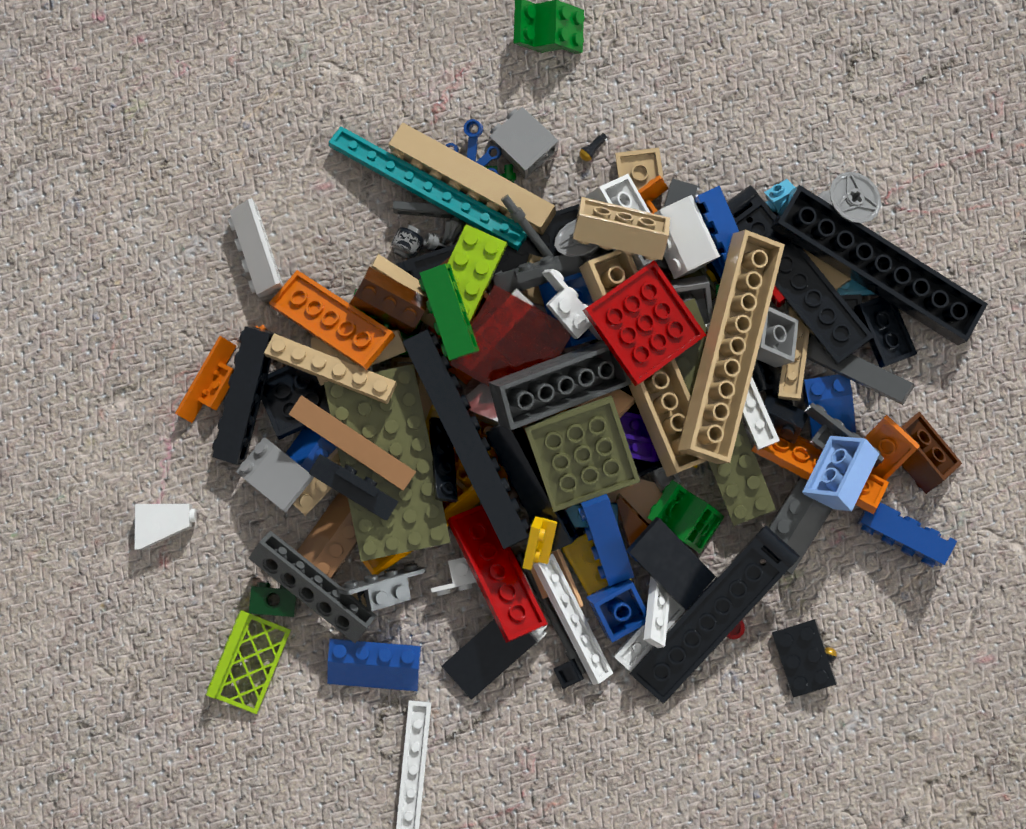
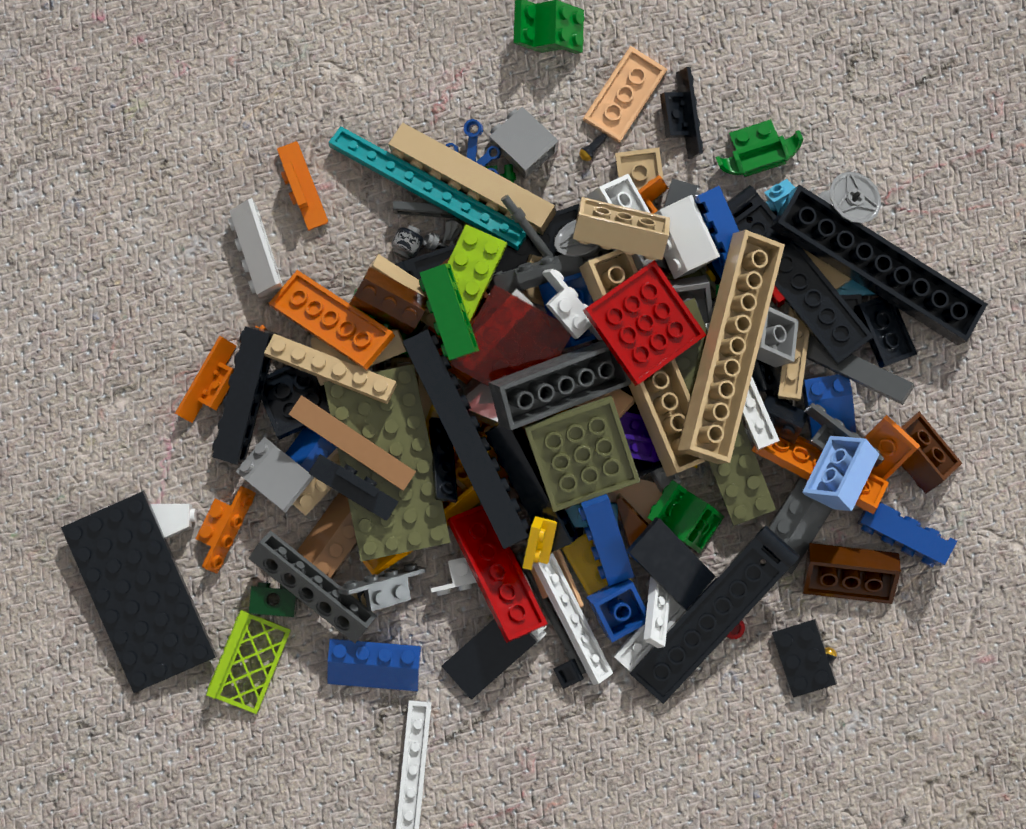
none -> black plate [61,491,217,693]
none -> orange bracket [195,486,256,574]
none -> orange bracket [277,141,329,231]
none -> light nougat tile [583,46,668,144]
none -> black bracket [660,67,703,159]
none -> green plate [715,119,803,177]
none -> reddish brown slope [803,543,901,604]

